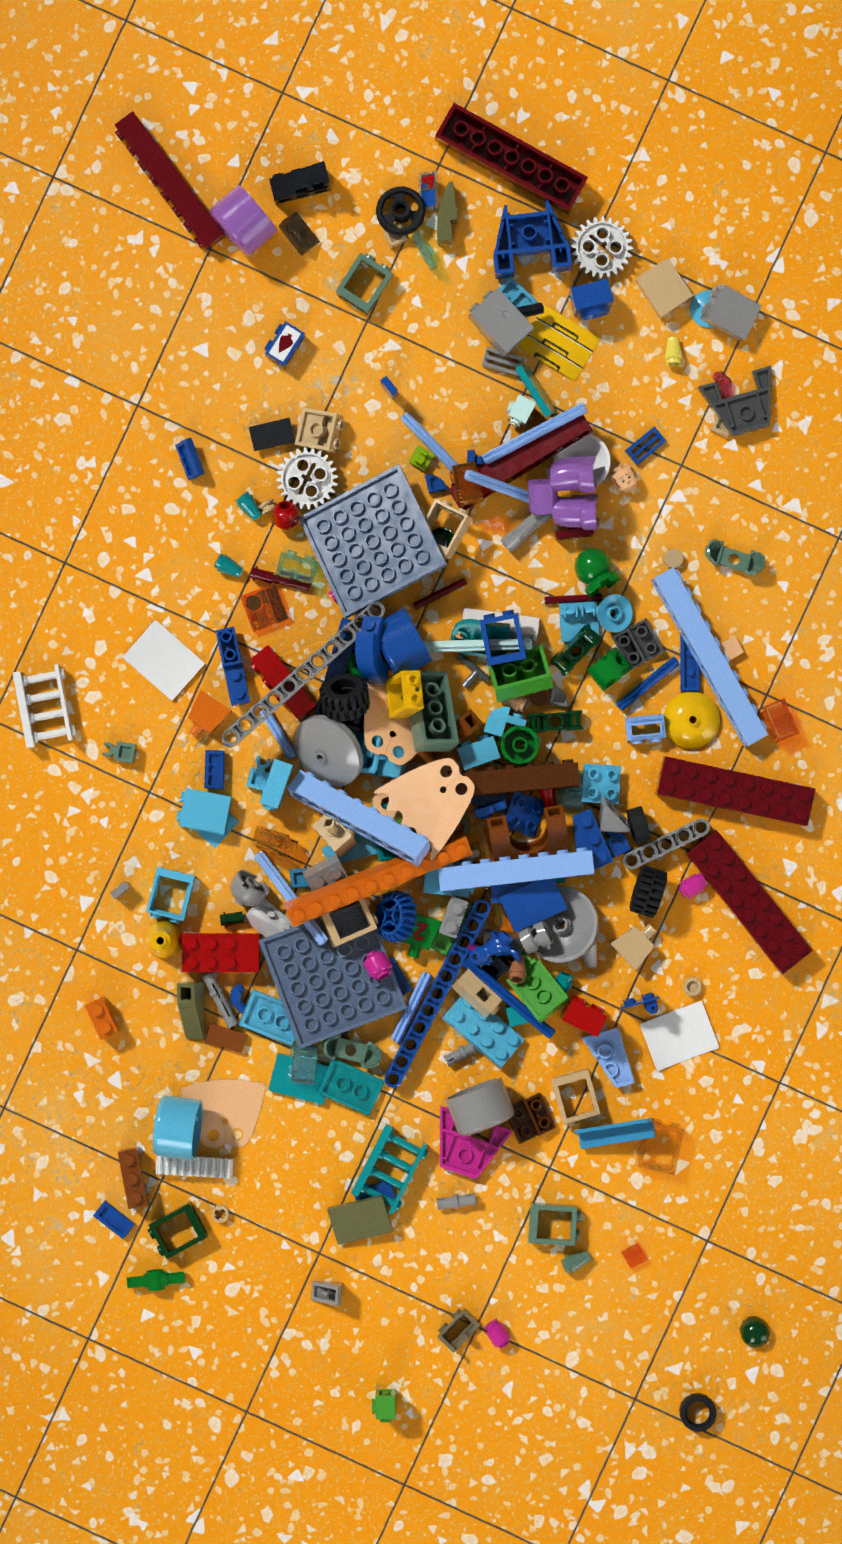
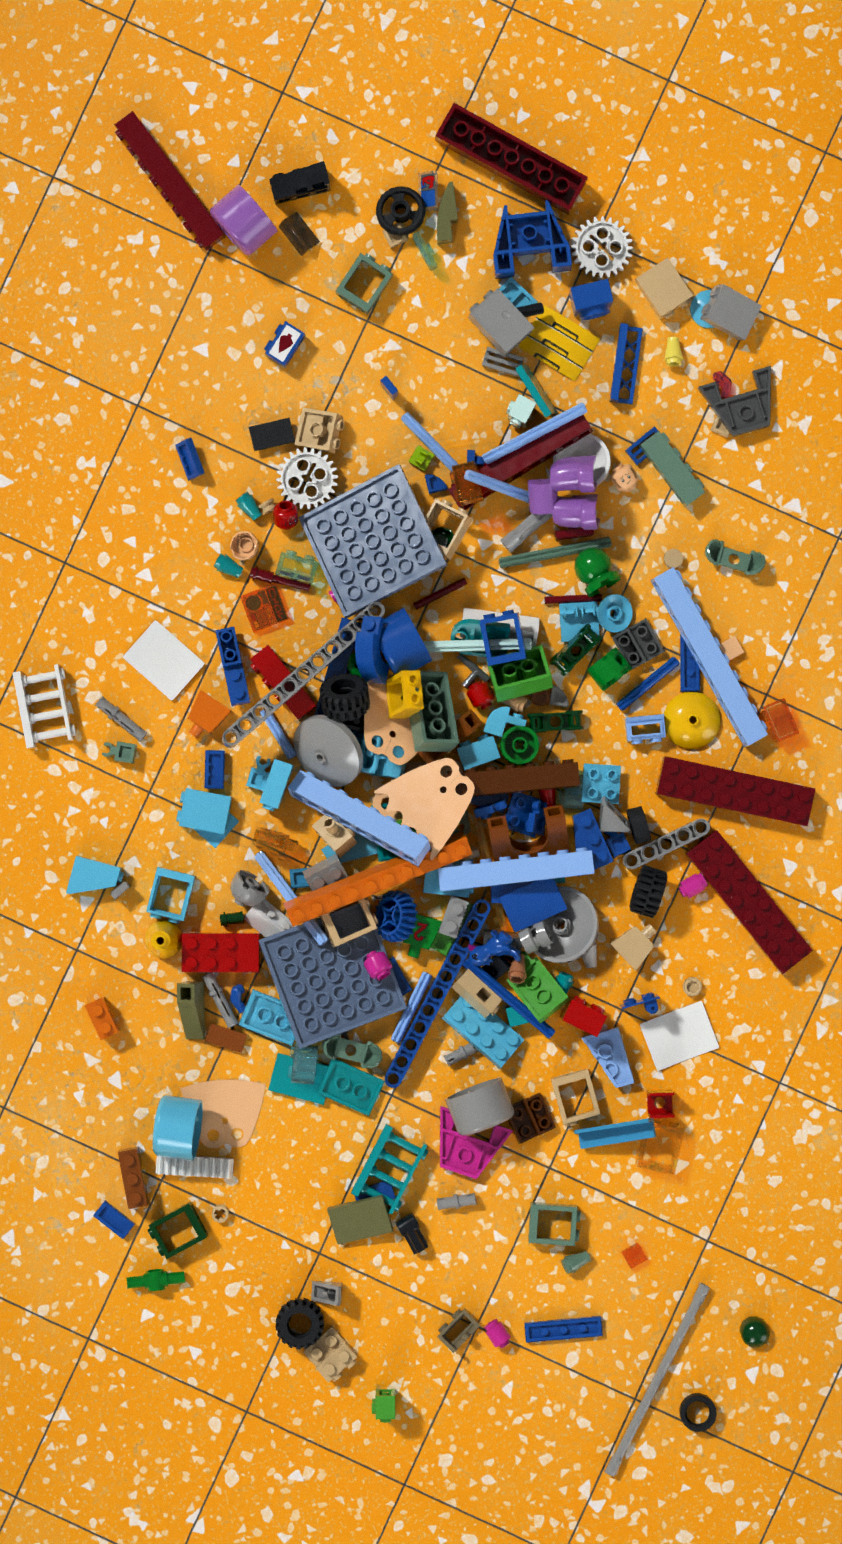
none -> medium azure slope [66,856,124,894]
none -> light grey pin [95,696,148,742]
none -> light nougat hair [230,531,259,561]
none -> black tyre [275,1298,324,1349]
none -> tan plate [303,1326,358,1383]
none -> black piece [395,1213,428,1254]
none -> red head [467,680,495,710]
none -> sand green axle [499,537,612,568]
none -> blue tile [524,1316,603,1343]
none -> blue plate [526,800,547,835]
none -> light grey piece [604,1283,710,1477]
none -> blue fence [609,323,643,405]
none -> sand green brick [639,431,705,507]
none -> red piece [647,1090,675,1118]

